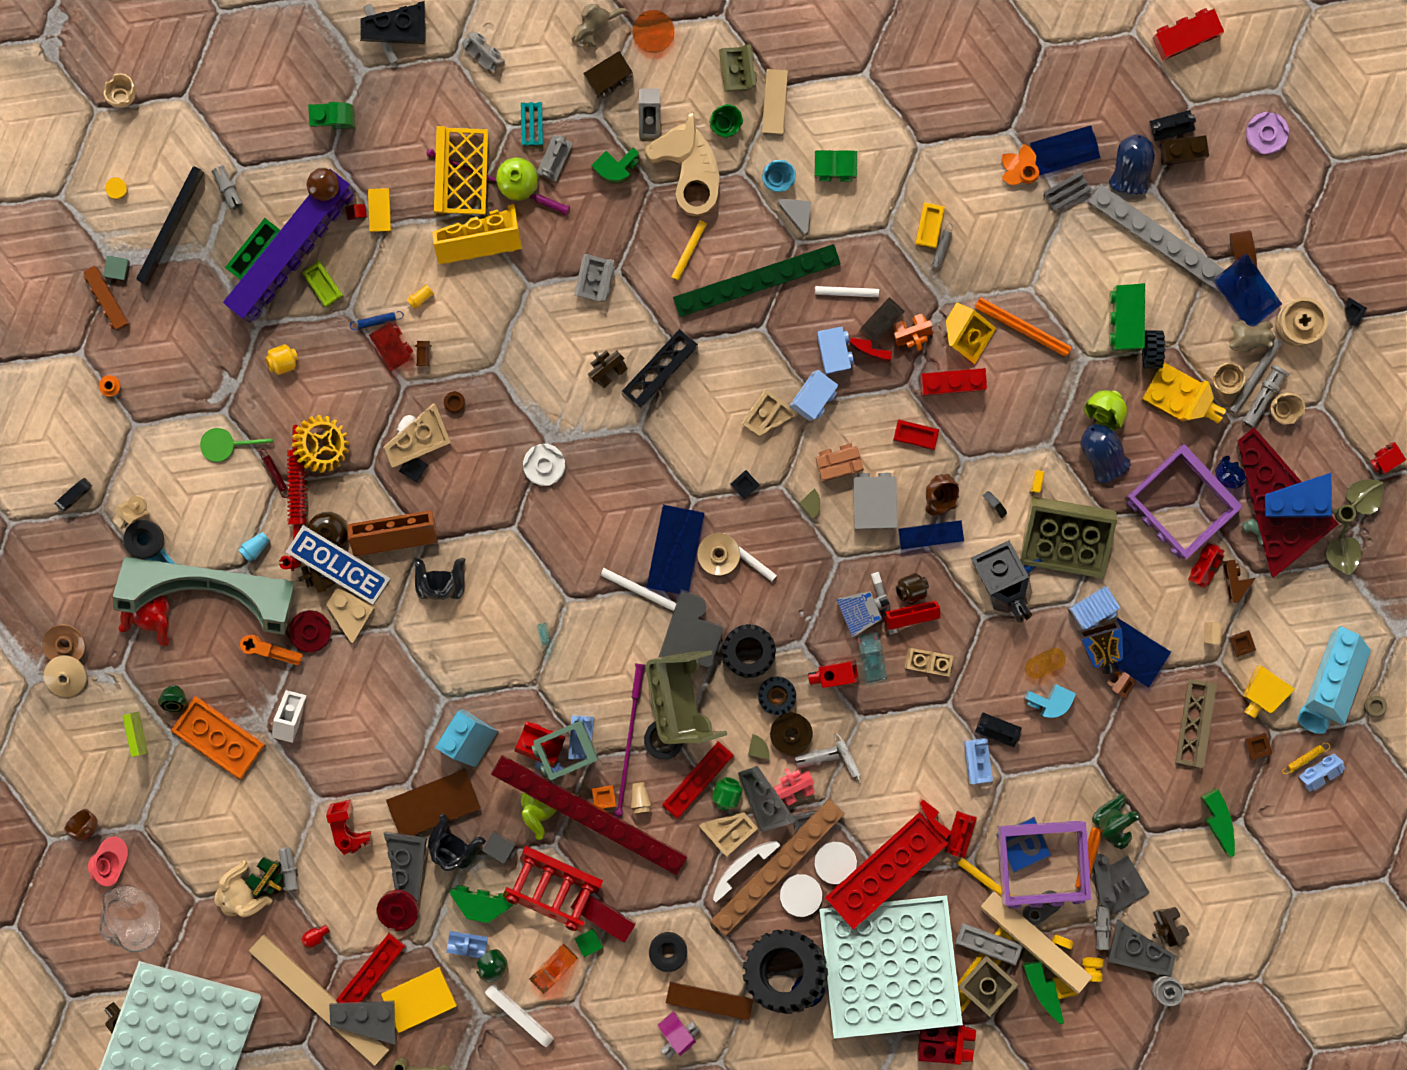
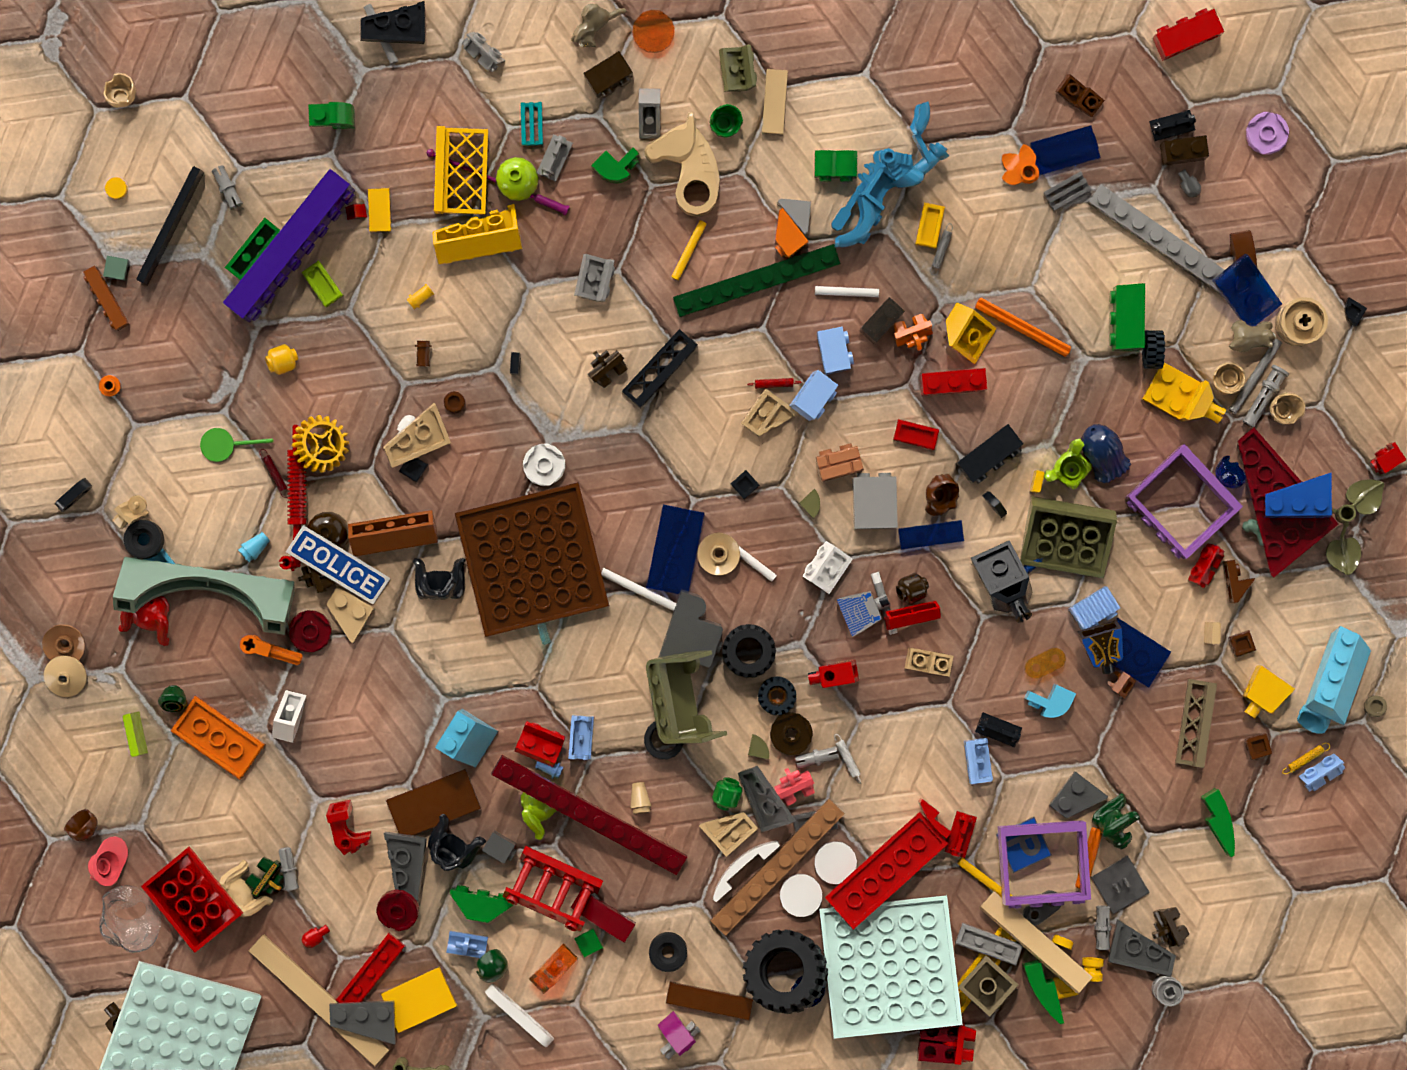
reddish brown hair [306,168,339,201] -> none
blue piece [350,311,404,330] -> none
clear red bracket [369,321,414,372] -> none
sand green window [532,720,599,780] -> none
orange plate [592,785,616,809] -> none
magenta piece [615,663,646,817] -> none
red tile [662,741,734,819] -> none
medium azure hair [762,160,796,192] -> none
red slope [849,338,892,361] -> none
clear light blue slope [857,632,887,683] -> none
lime cylinder [1083,390,1127,431] -> none
dark grey piece [1093,854,1116,907] -> none
dark blue piece [1109,134,1155,195] -> none
none -> red slope [141,846,243,953]
none -> reddish brown plate [455,482,610,637]
none -> black tile [510,352,521,376]
none -> red piece [747,378,802,389]
none -> orange slope [774,208,809,259]
none -> white bracket [803,541,853,594]
none -> dark azure piece [831,101,949,247]
none -> black brick [955,424,1023,484]
none -> lime hair [1044,439,1092,490]
none -> dark grey wing [1049,771,1108,818]
none -> reddish brown slope [1055,74,1105,117]
none -> dark grey cylinder [1178,169,1201,198]

